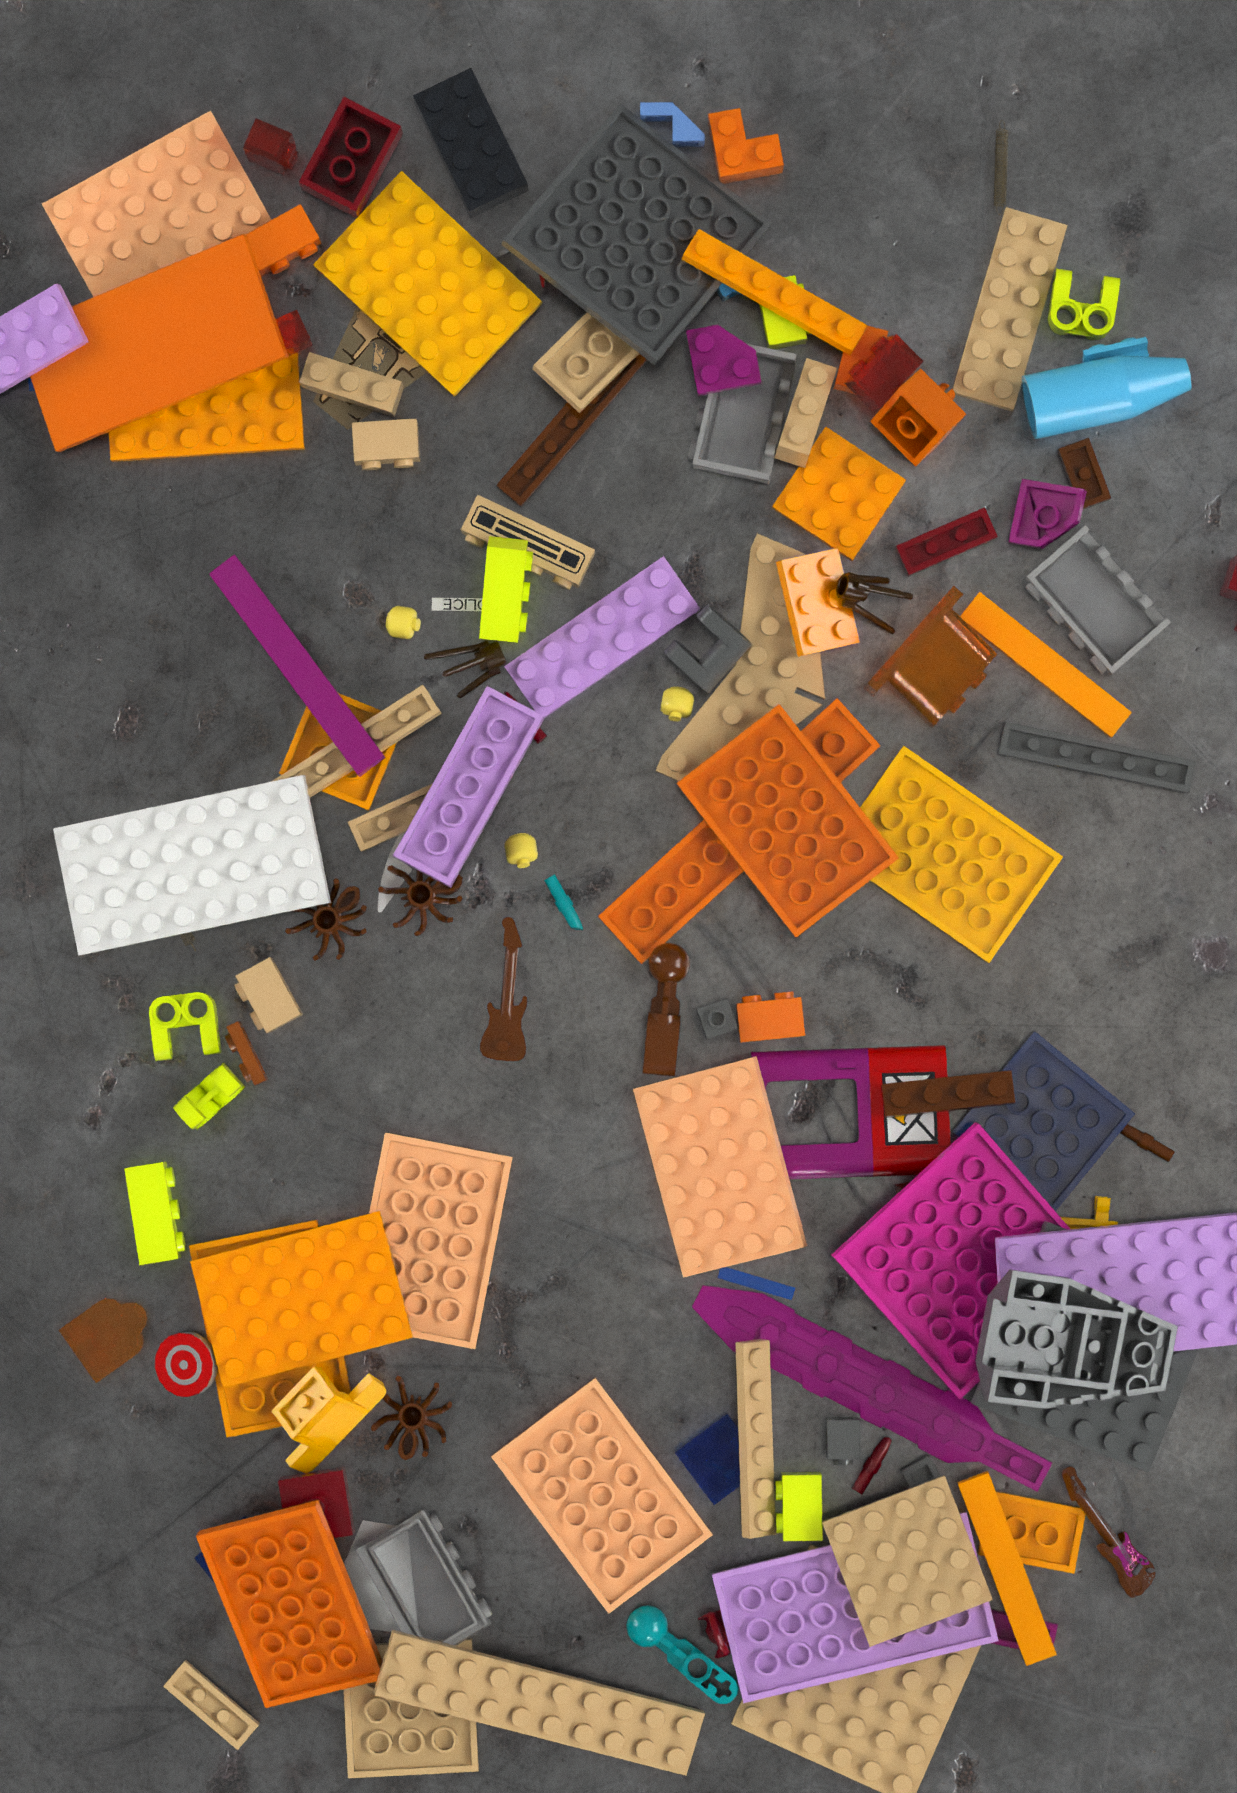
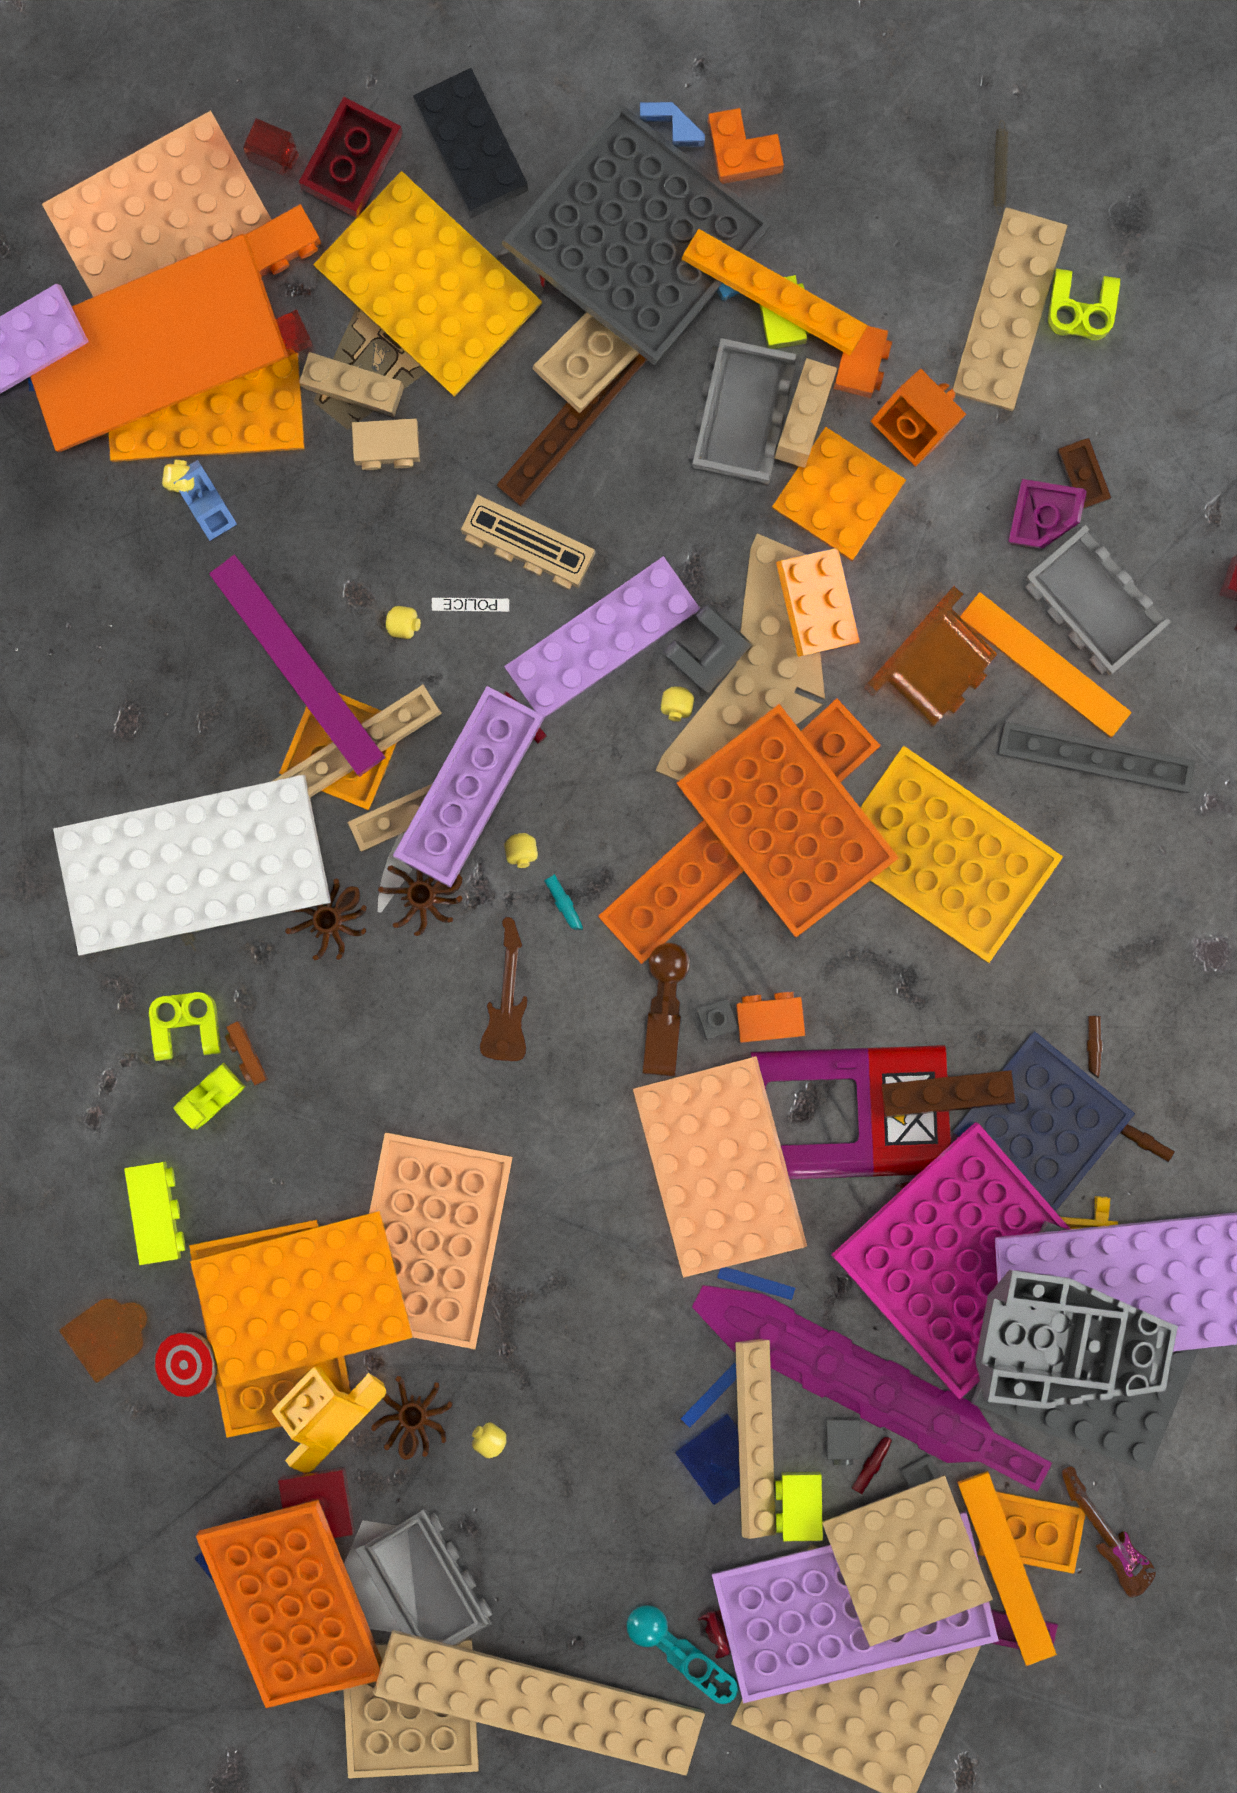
tan plate [163,1660,260,1750] -> none
tan brick [234,957,303,1033] -> none
dark brown plant [424,640,507,698] -> none
neon yellow brick [479,536,533,643] -> none
light nougat plate [491,1377,713,1614] -> none
magenta plate [686,325,762,396] -> none
dark brown plant [836,572,913,634] -> none
clear red brick [844,334,924,411] -> none
dark red plate [895,507,998,577] -> none
medium azure piece [1022,337,1192,439] -> none
none -> light yellow piece [162,460,195,492]
none -> medium blue slope [174,460,237,541]
none -> light yellow piece [472,1422,507,1458]
none -> blue sticker [681,1363,737,1428]
none -> reddish brown piece [1087,1016,1103,1078]

